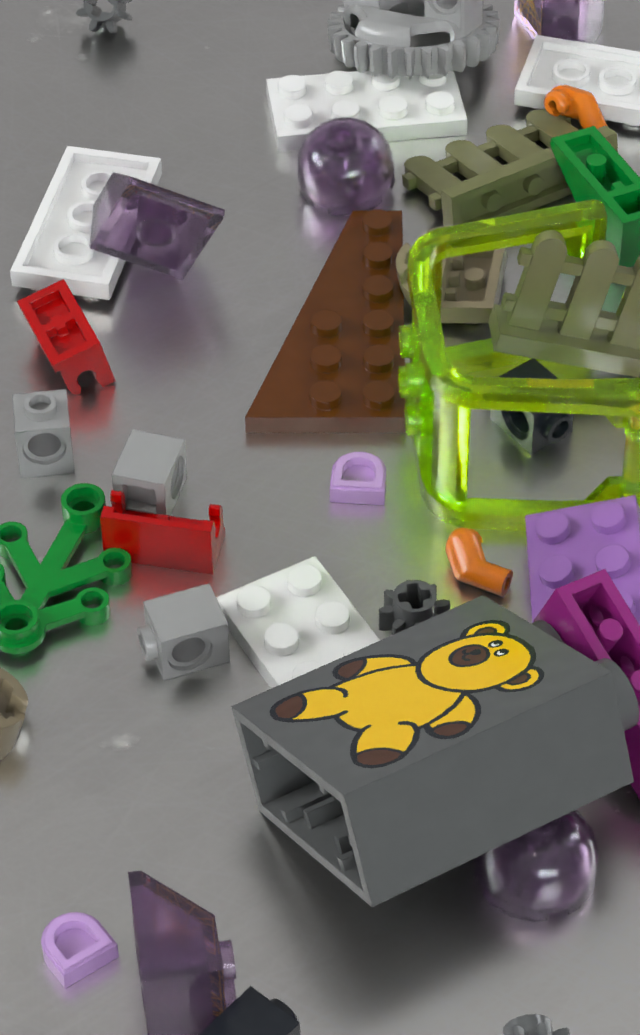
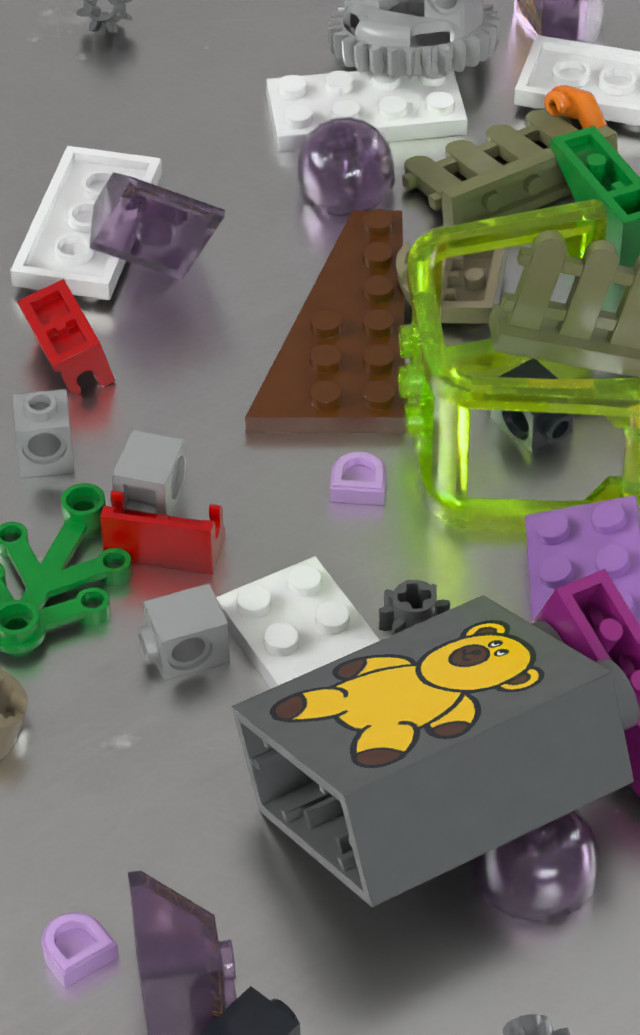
orange arm [445,528,513,597] -> none

